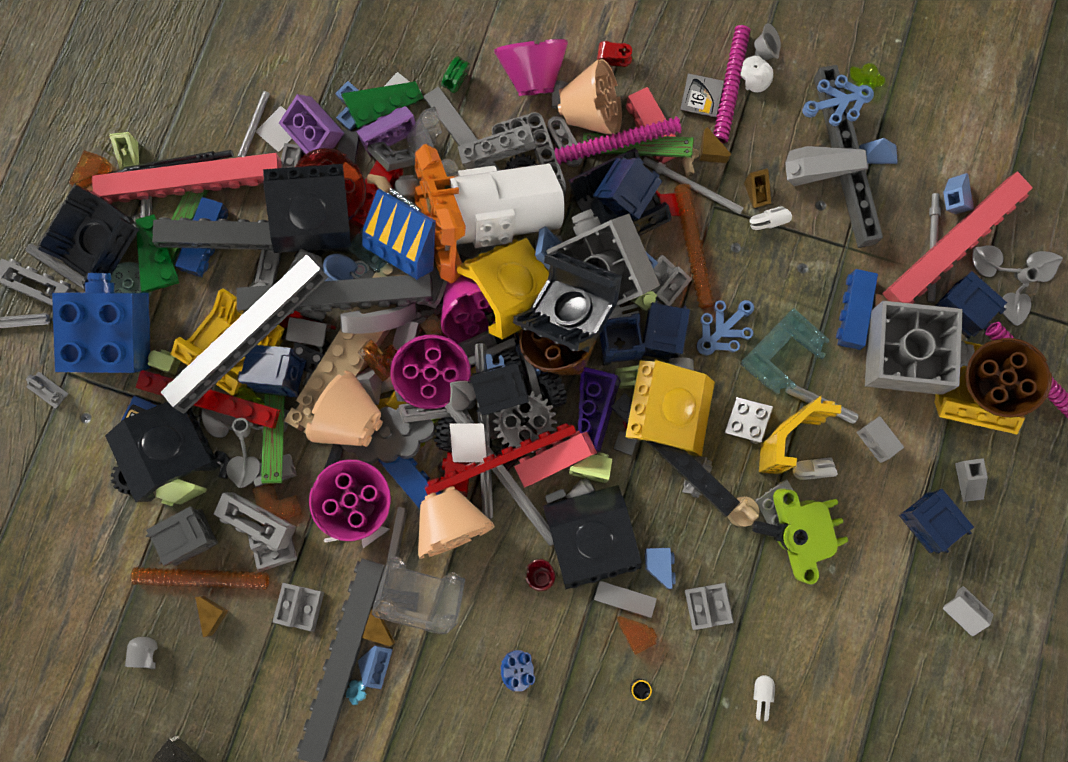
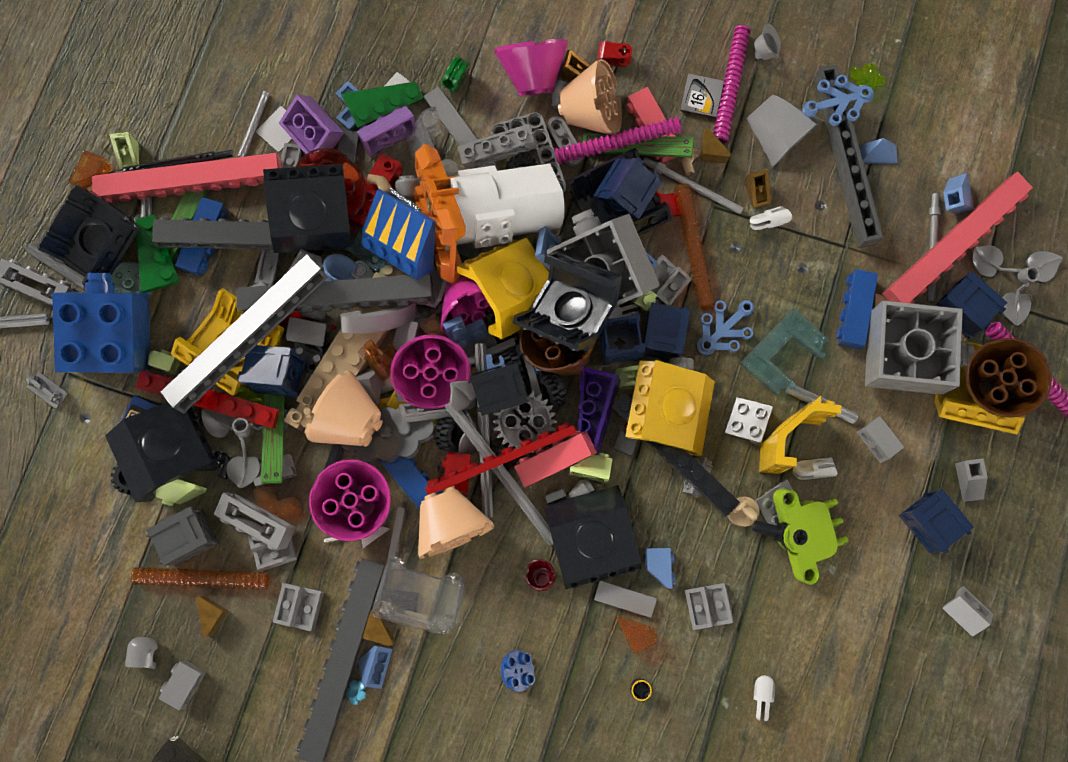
dark grey tile [367,141,415,171] -> none
white sticker [450,424,486,462] -> none
white hair [741,56,773,92] -> none
light grey wedge [785,146,868,186] -> none
none -> light grey brick [158,660,206,711]
none -> medium blue plate [442,316,489,348]
none -> pearl gold slope [562,49,590,81]
none -> light grey wedge [747,95,824,168]

